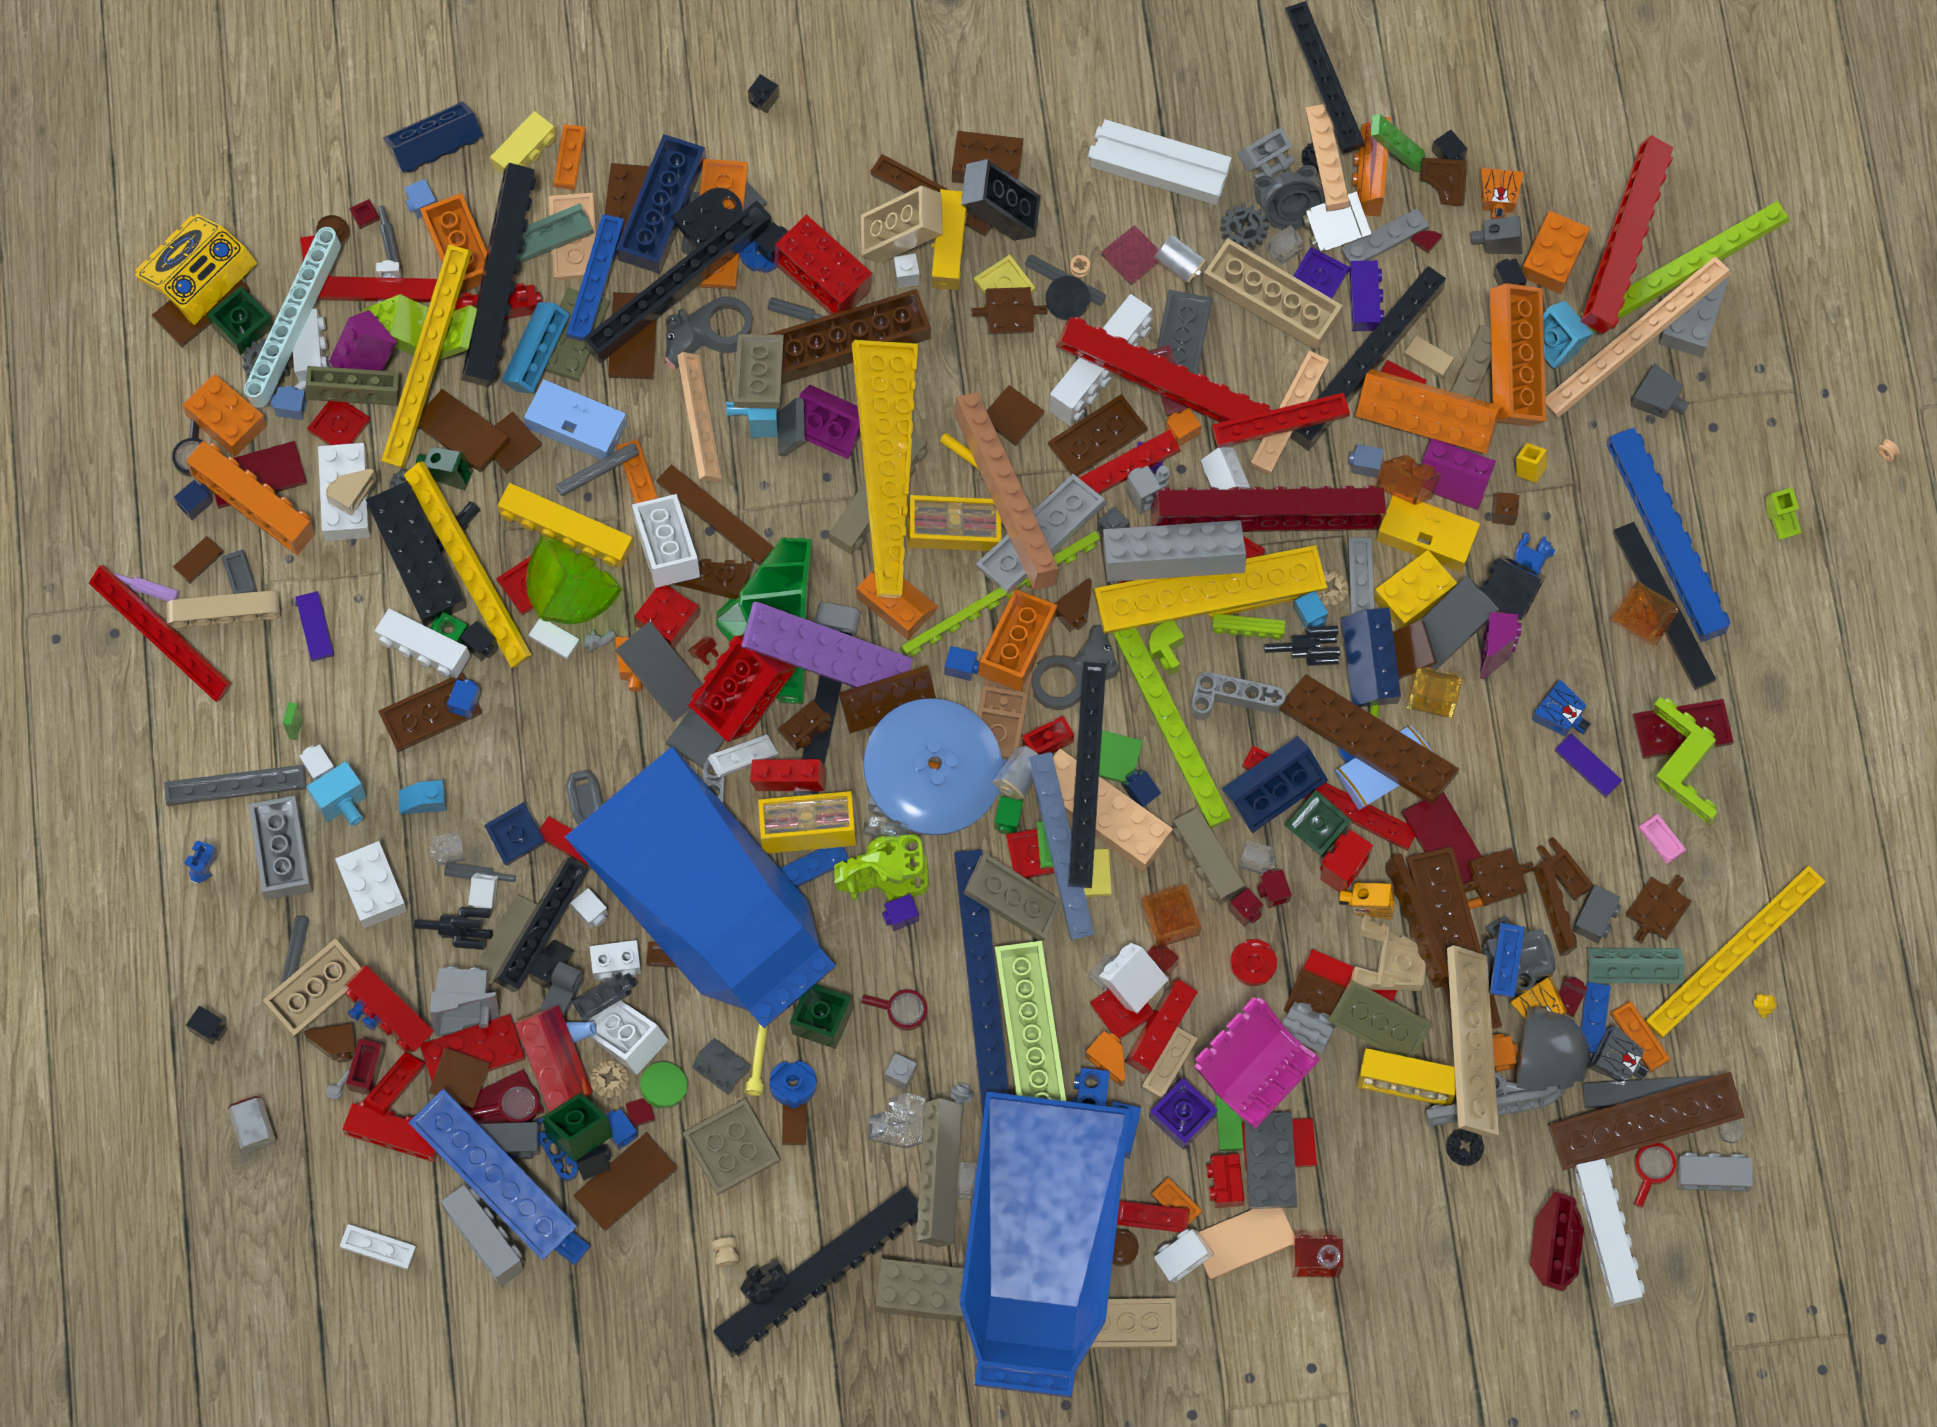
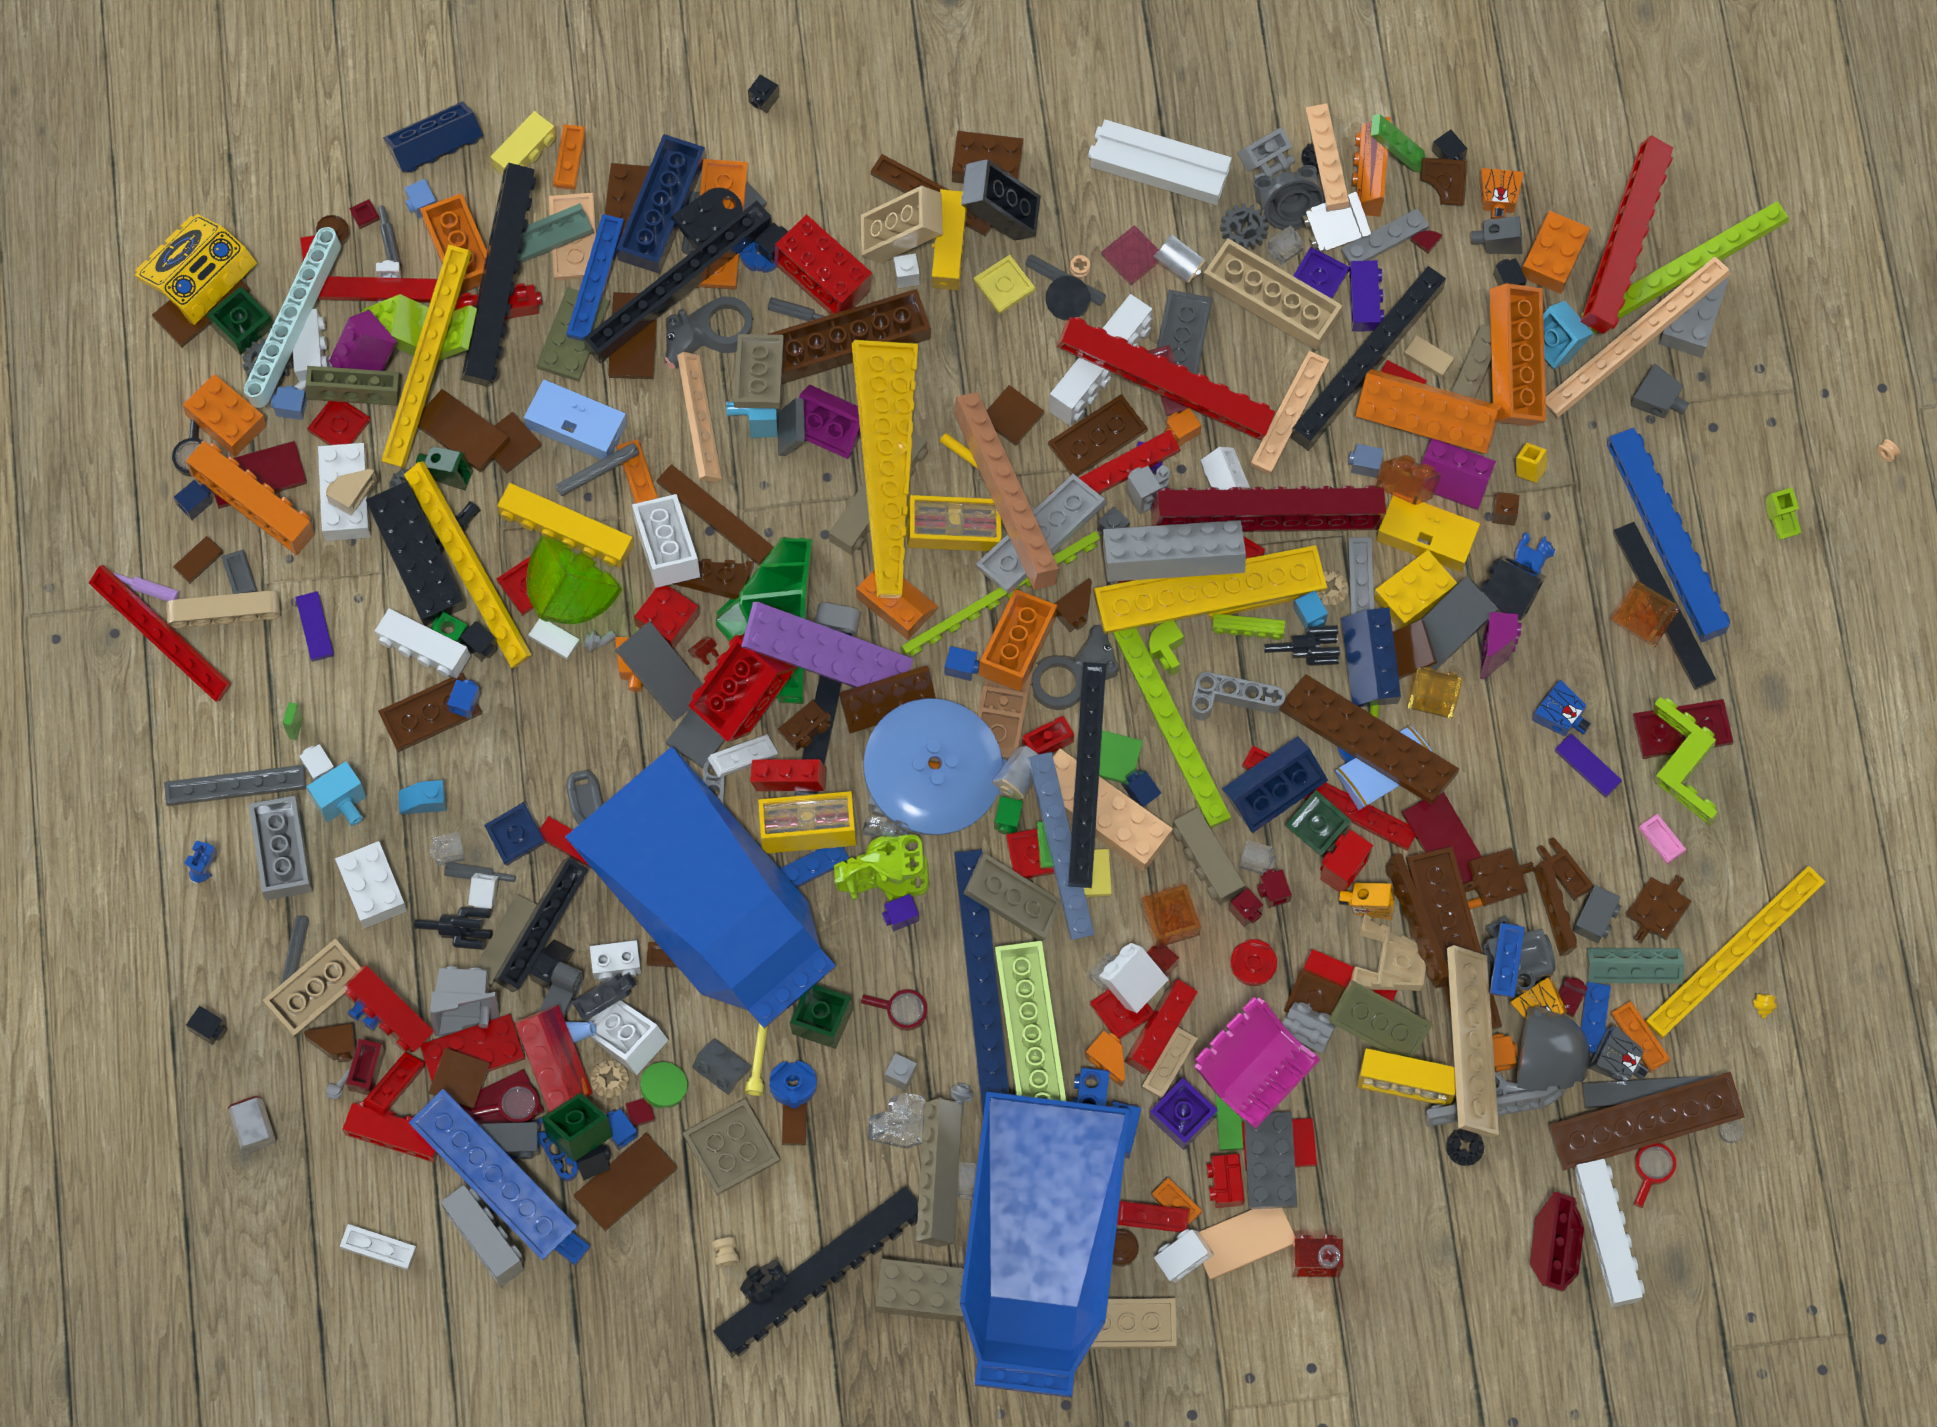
dark azure brick [501,302,570,393] -> none
white brick [570,888,608,929] -> none
reddish brown plate [971,287,1048,335] -> none
red plate [1212,393,1350,448] -> none
black plate [1285,1,1365,153] -> none
light grey brick [1677,1153,1753,1192] -> none

